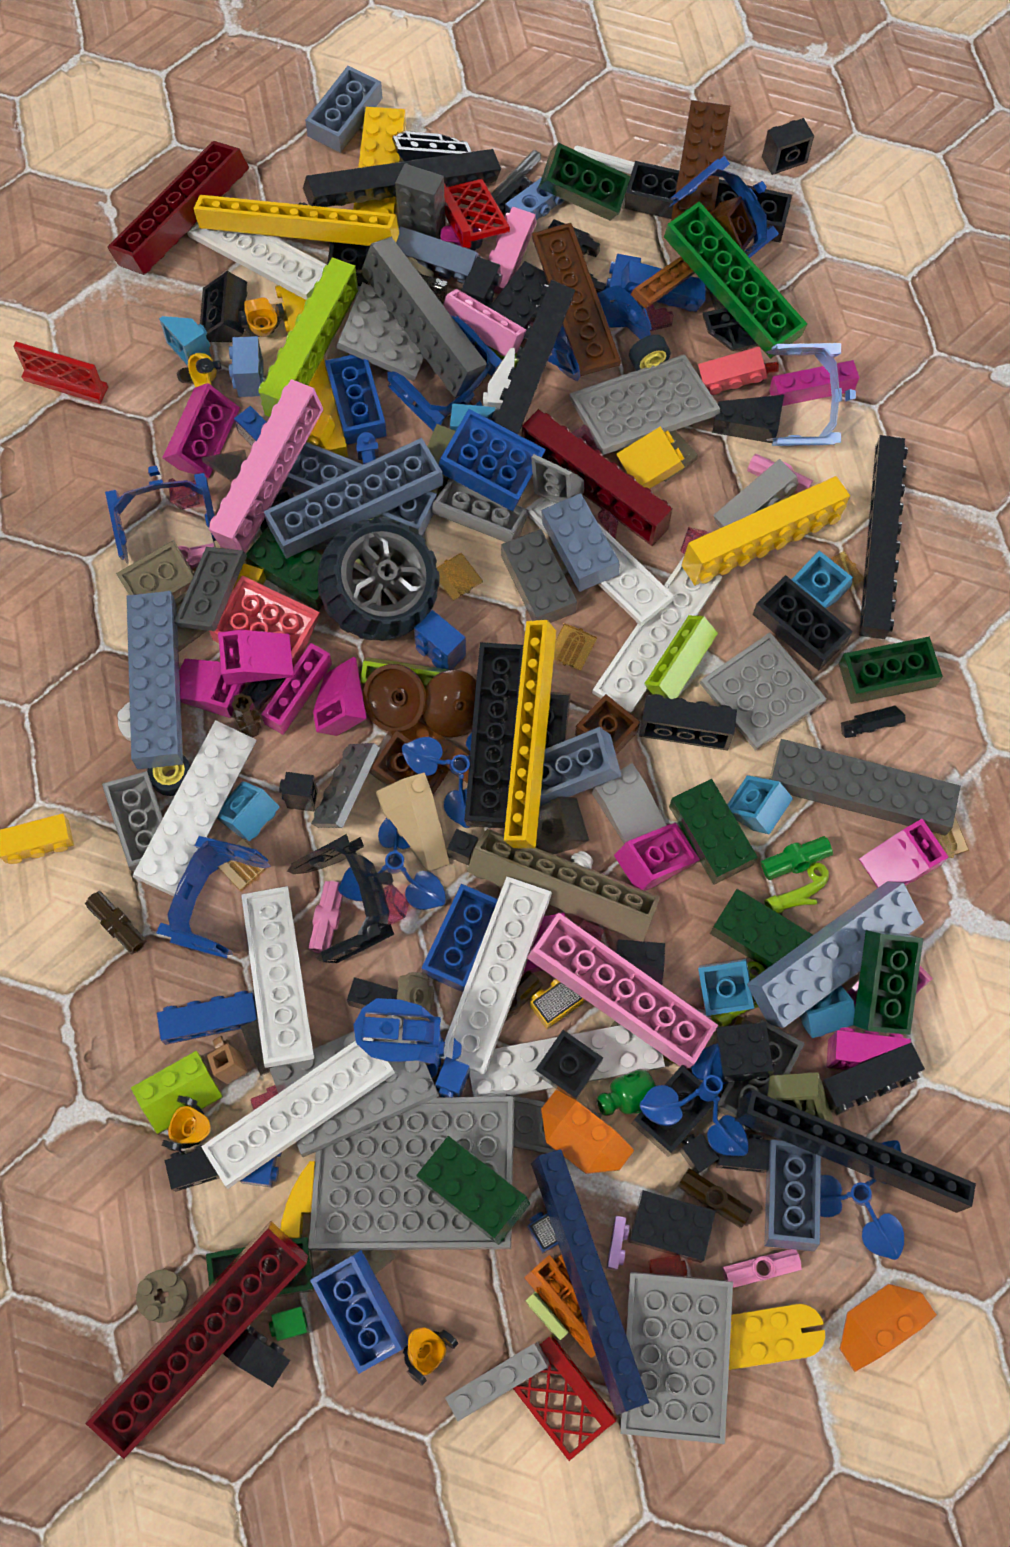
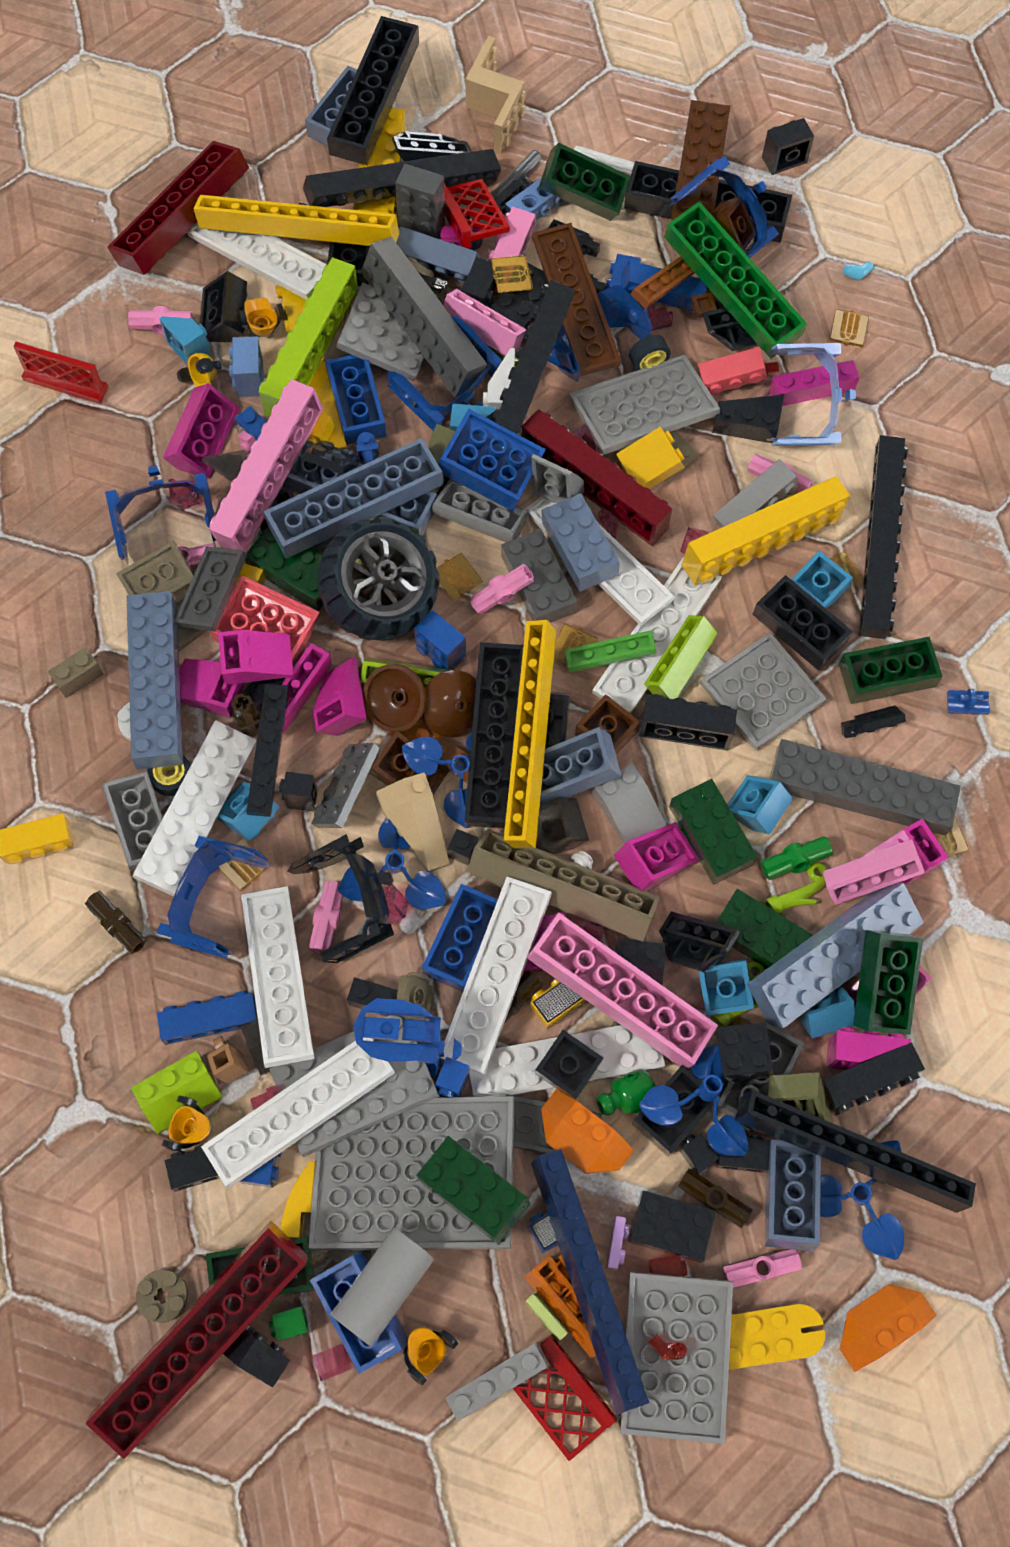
none -> dark tan brick [48,647,103,698]
none -> bright pink piece [128,306,193,334]
none -> bright pink plate [237,431,256,455]
none -> black plate [246,684,289,817]
none -> black plate [302,441,360,475]
none -> clear pink panel [313,1344,352,1381]
none -> black brick [327,16,419,165]
none -> light grey brick [330,1228,434,1347]
none -> tan bracket [465,36,526,154]
none -> bright pink piece [470,564,534,614]
none -> clear yellow piece [491,255,533,293]
none -> bright green plate [565,630,657,673]
none -> clear red arm [648,1333,687,1360]
none -> black wedge [659,911,740,972]
none -> reddish brown plate [690,292,717,319]
none -> bright pink brick [823,839,925,905]
none -> piece [829,309,869,348]
none -> medium azure arm [843,261,874,280]
none -> blue hips [947,689,990,715]

